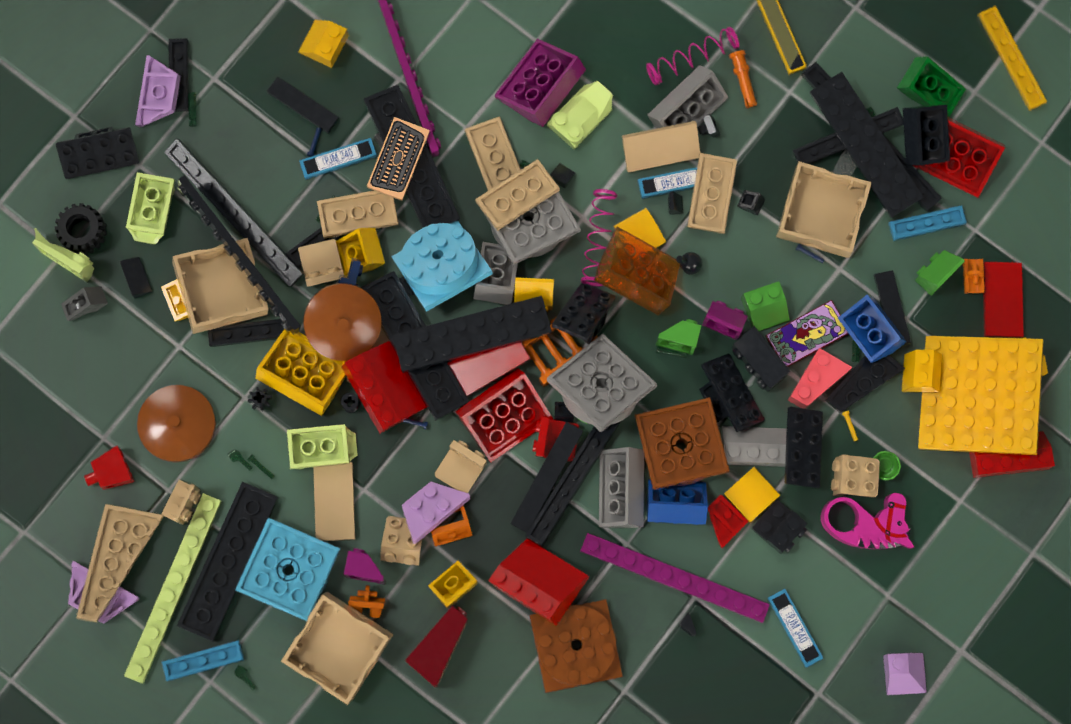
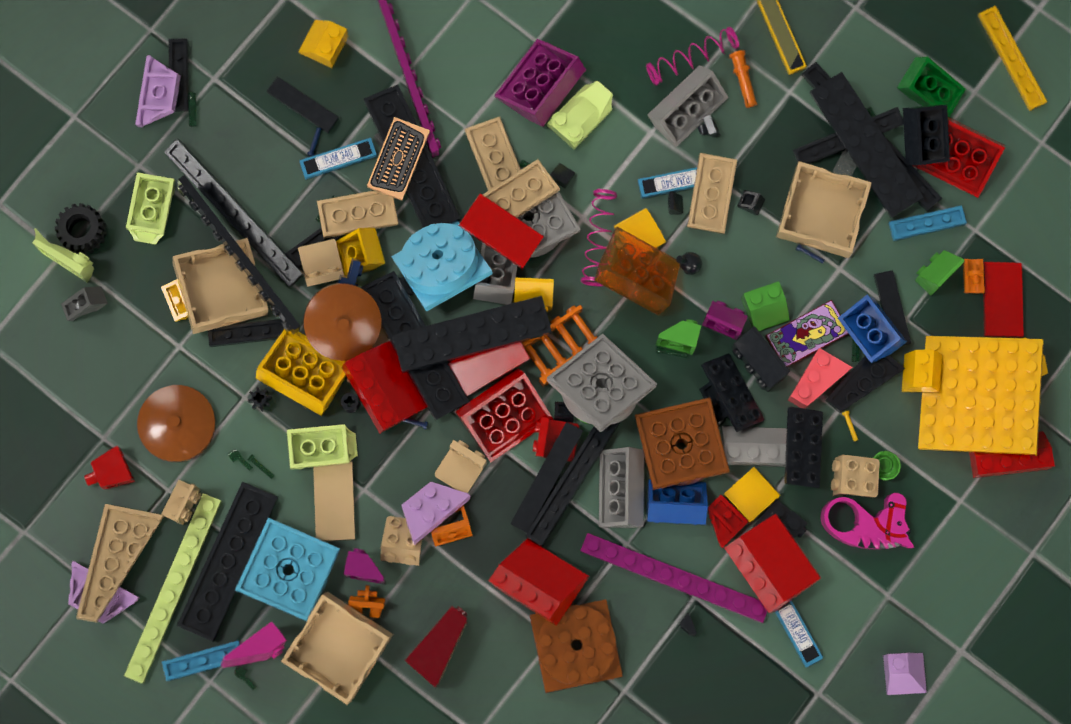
black bracket [56,126,139,179] -> none
black slope [120,257,152,299] -> none
yellow slope [428,561,478,609] -> none
black bracket [552,283,616,344] -> none
tan tile [622,121,700,172] -> none
none -> dark pink slope [221,622,286,668]
none -> red tile [458,193,544,269]
none -> red slope [724,514,821,613]

